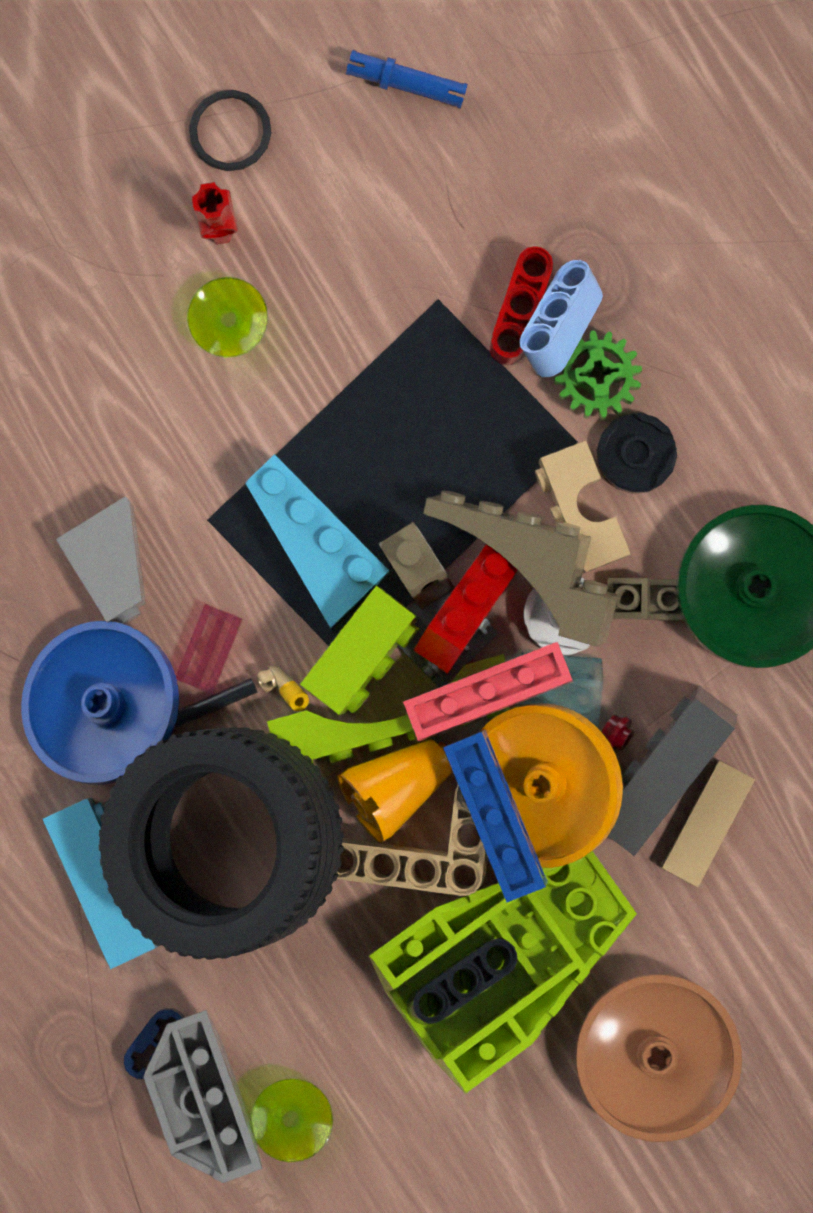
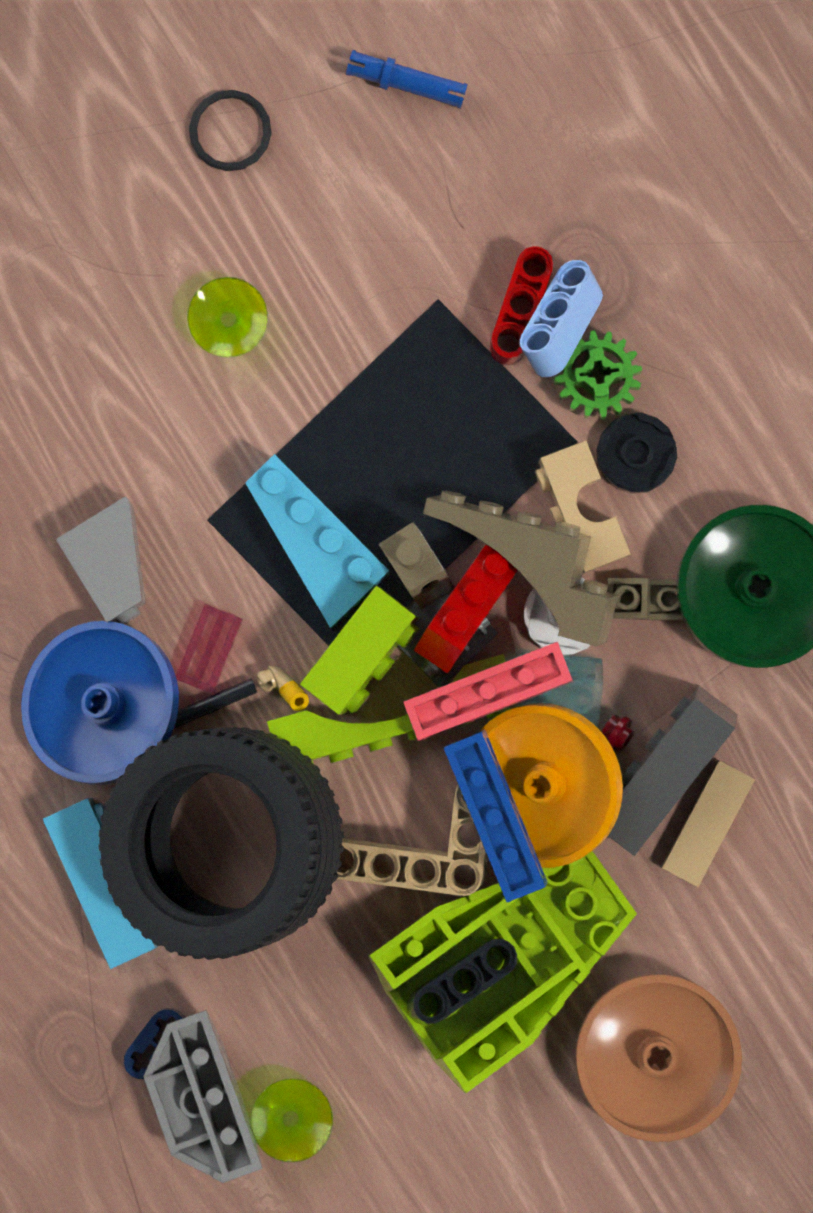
red piece [192,182,238,245] -> none
light orange cone [337,739,452,842] -> none

